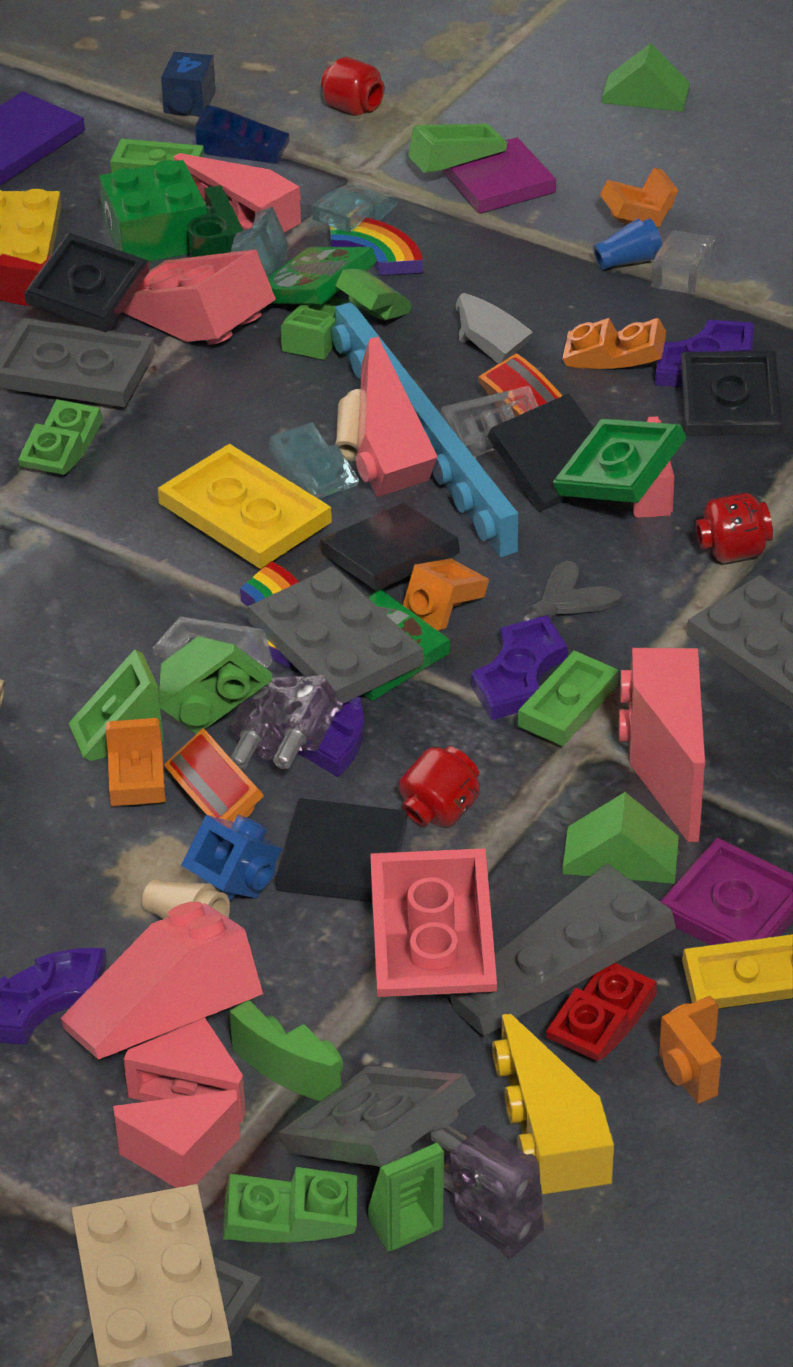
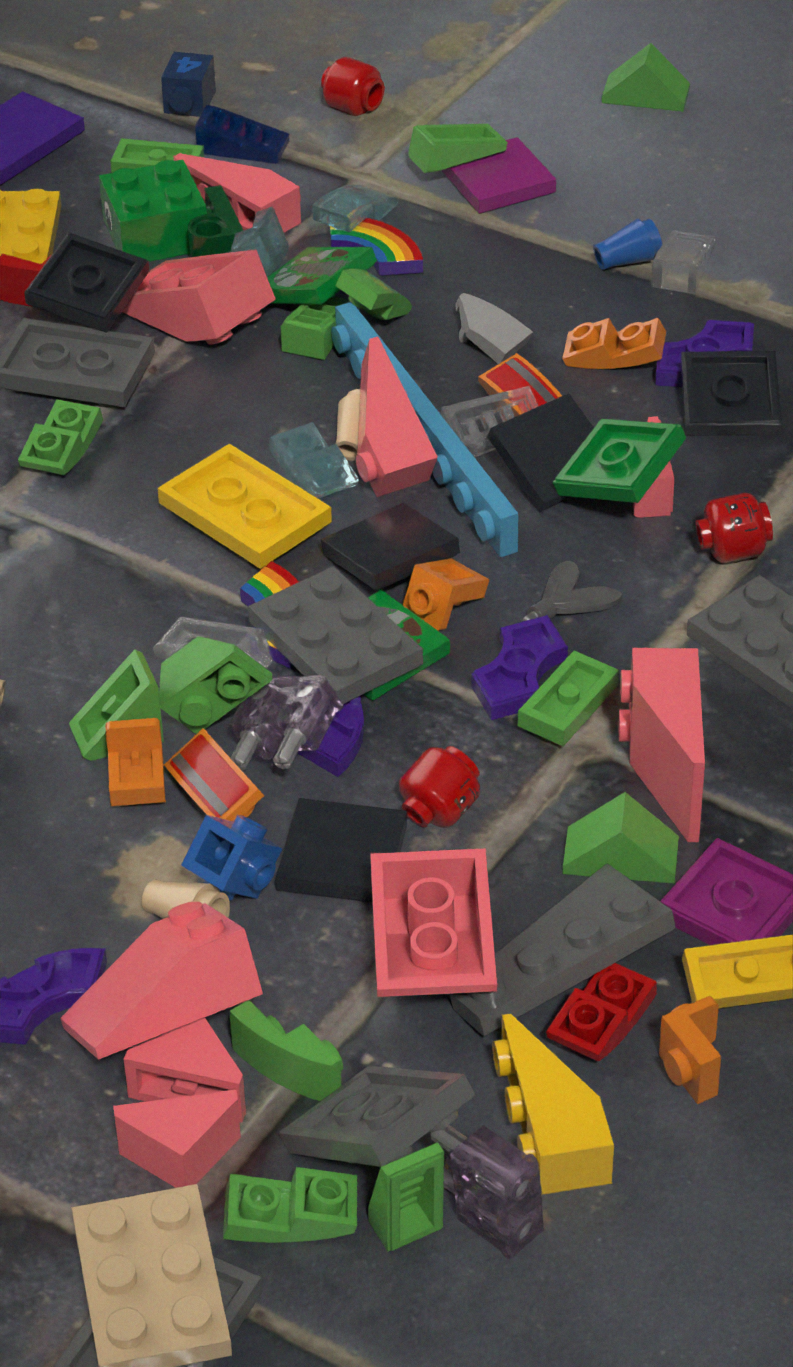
orange bracket [600,168,678,227] -> none

